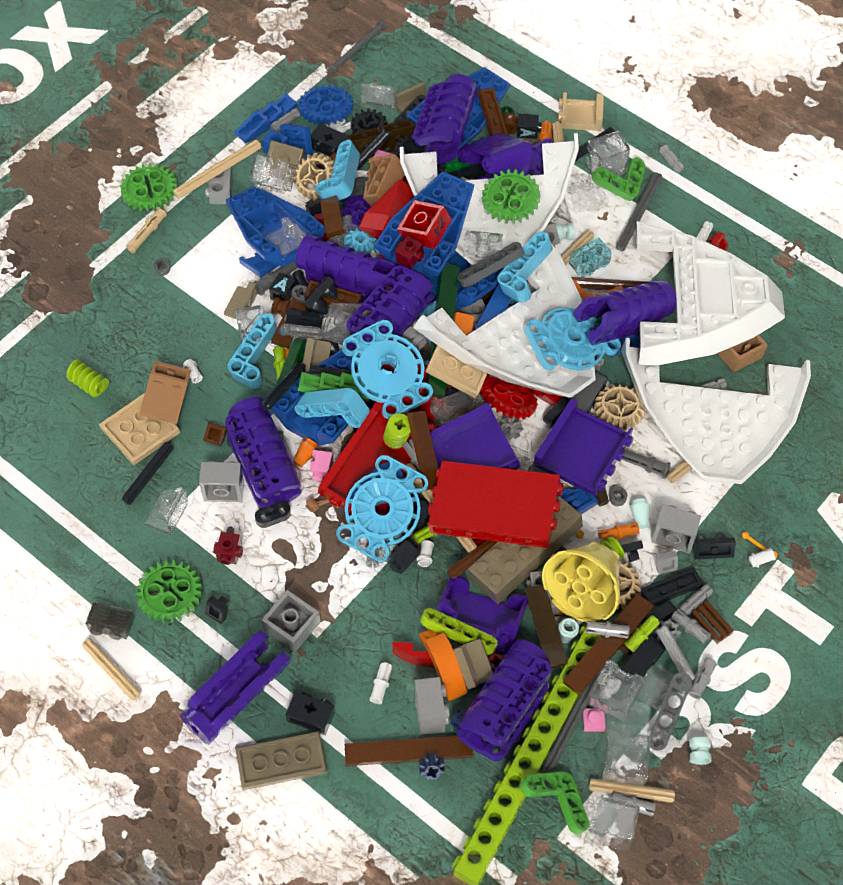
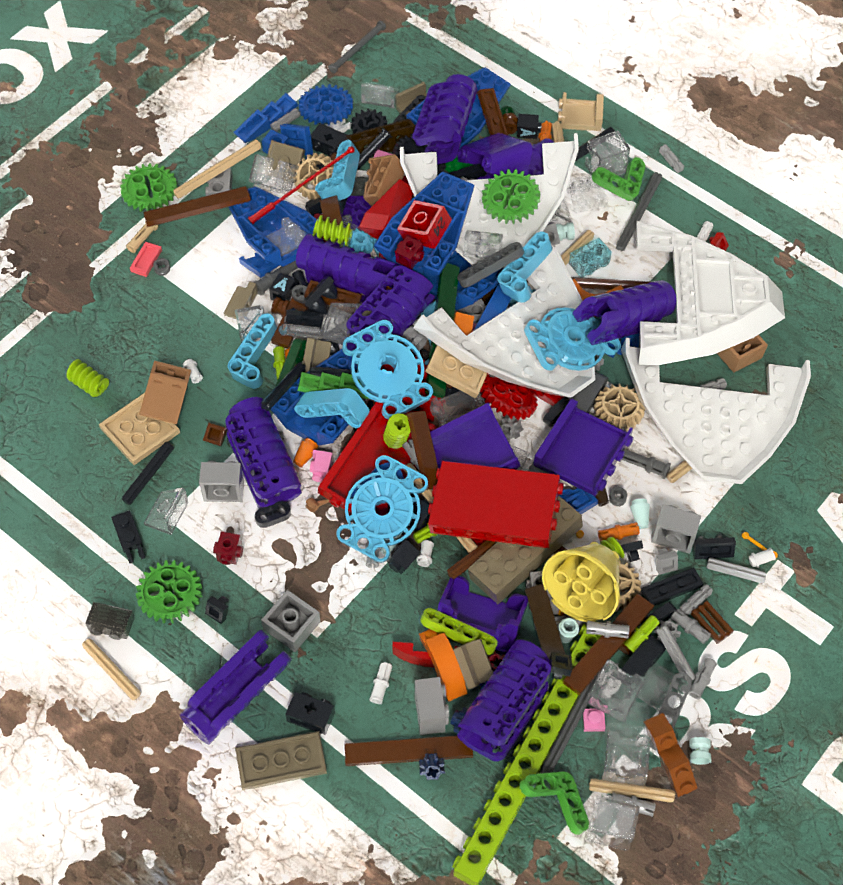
none -> black hinge [111,510,145,564]
none -> coral tile [130,242,162,277]
none -> reddish brown tile [143,186,251,227]
none -> red piece [248,146,355,225]
none -> lime piece [313,215,353,246]
none -> black tile [549,652,572,680]
none -> dark orange arch [644,713,697,797]
none -> light grey axle [707,557,766,583]

